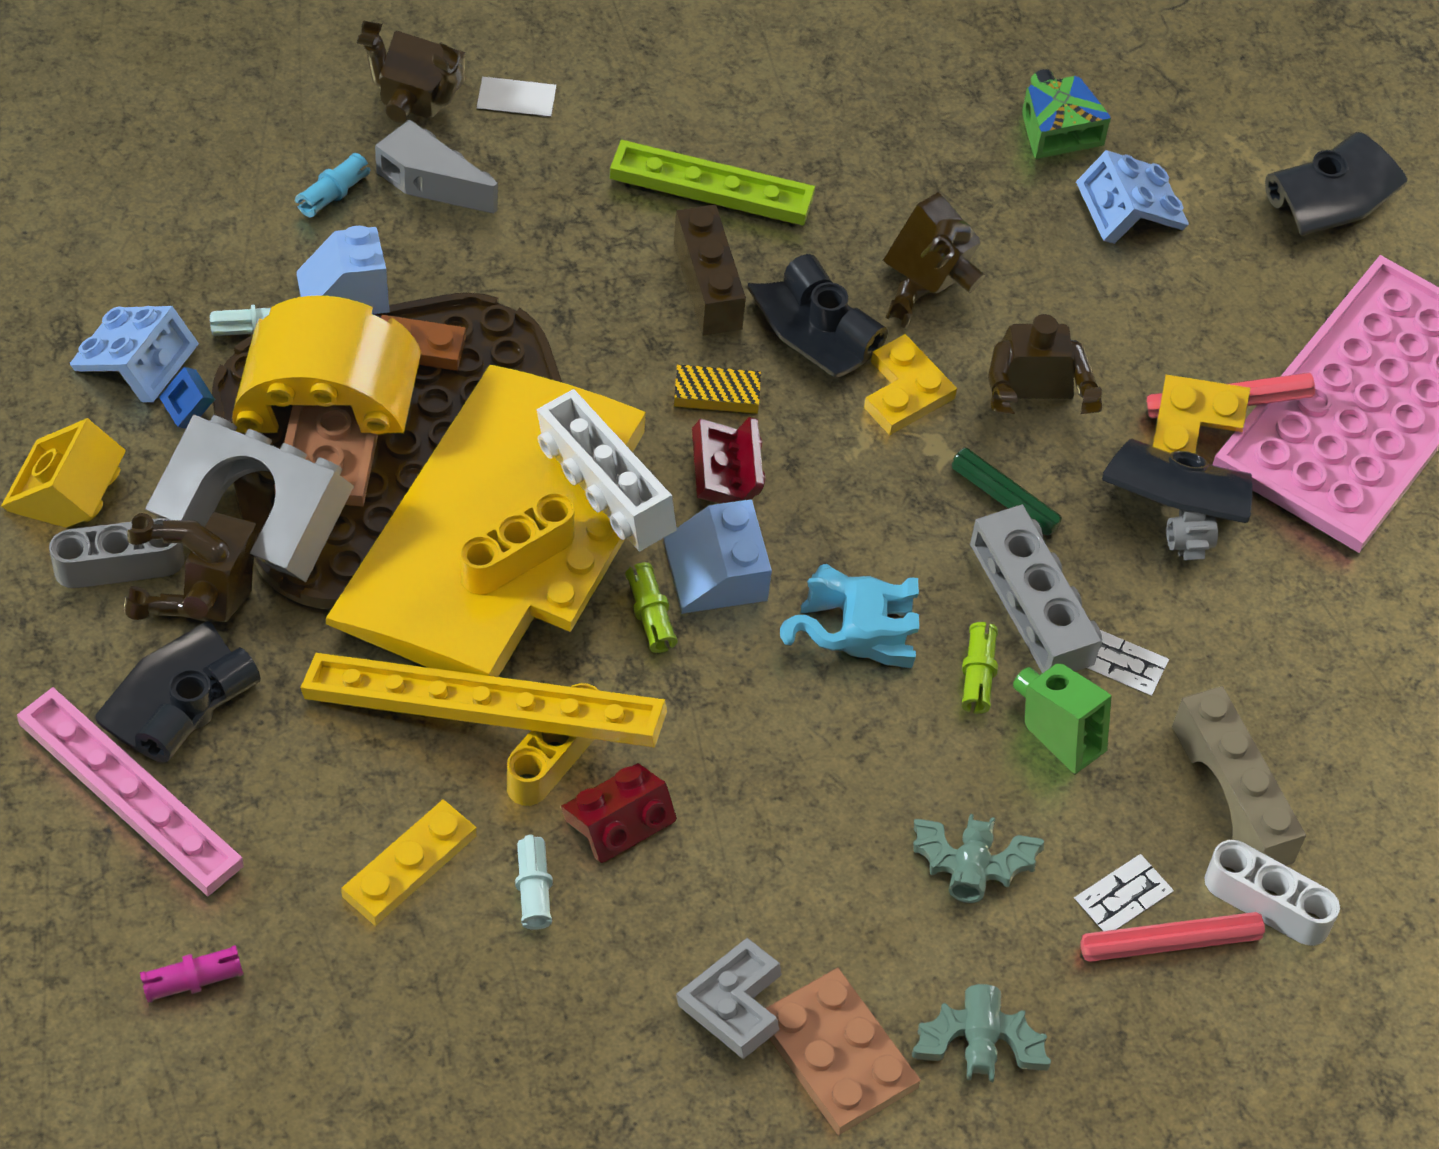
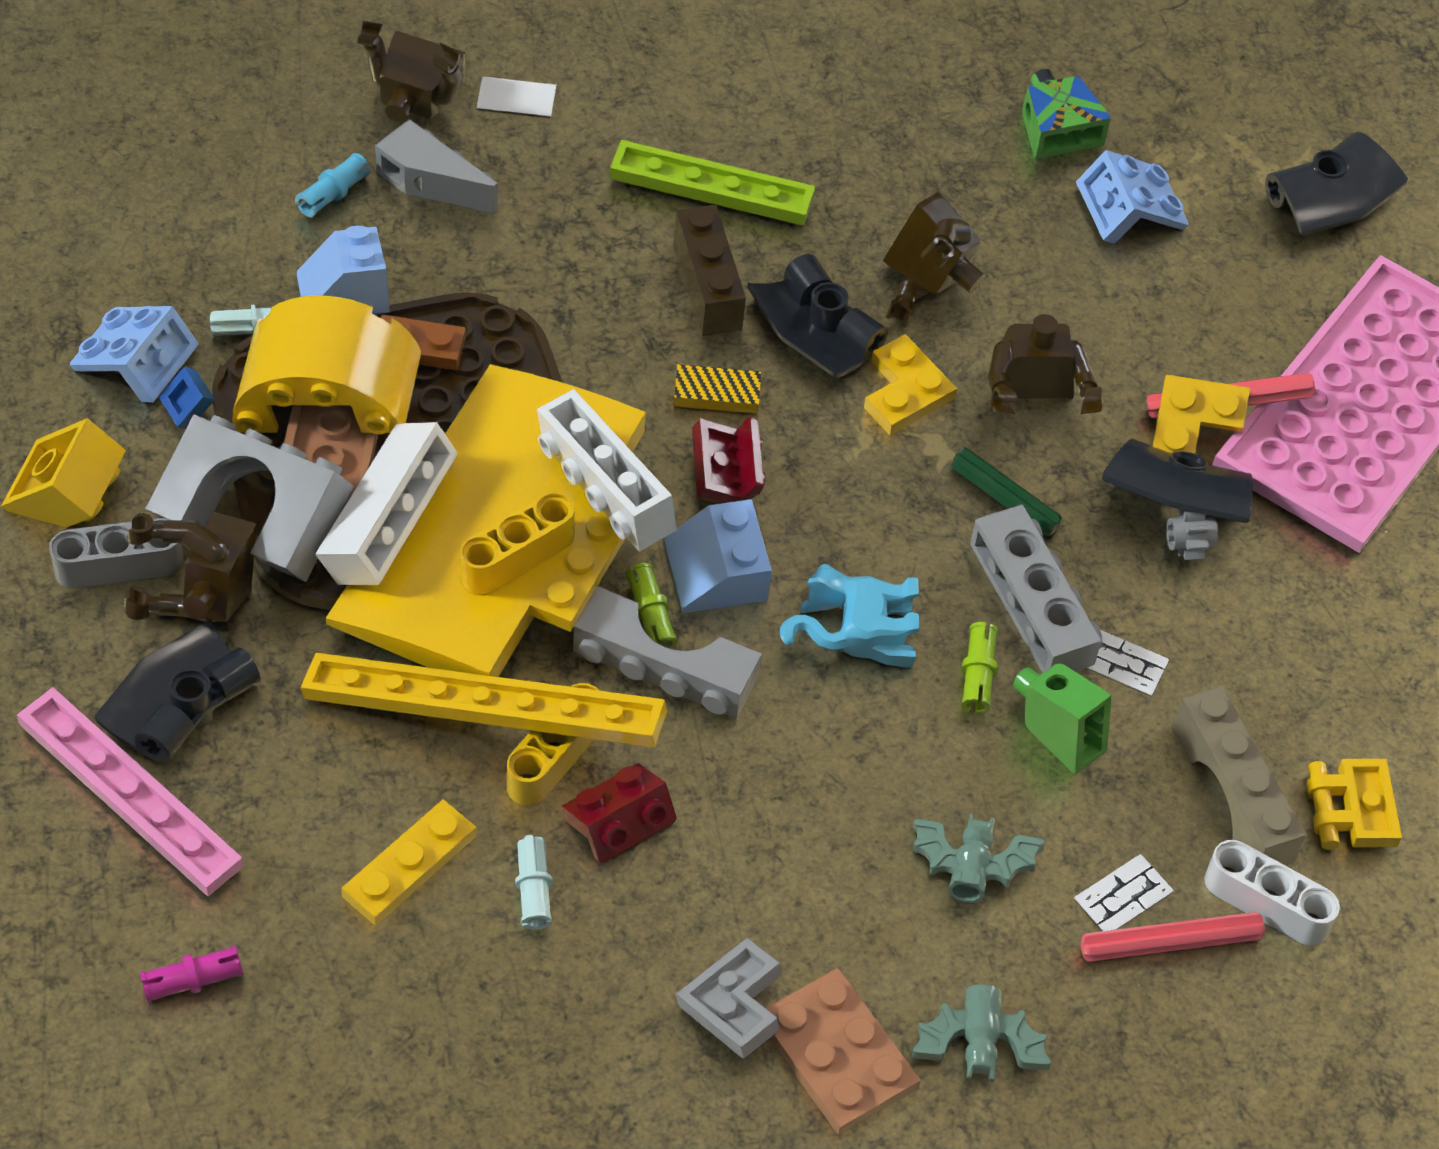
none -> white brick [315,422,458,585]
none -> light grey arch [573,587,762,719]
none -> yellow plate [1306,759,1402,850]

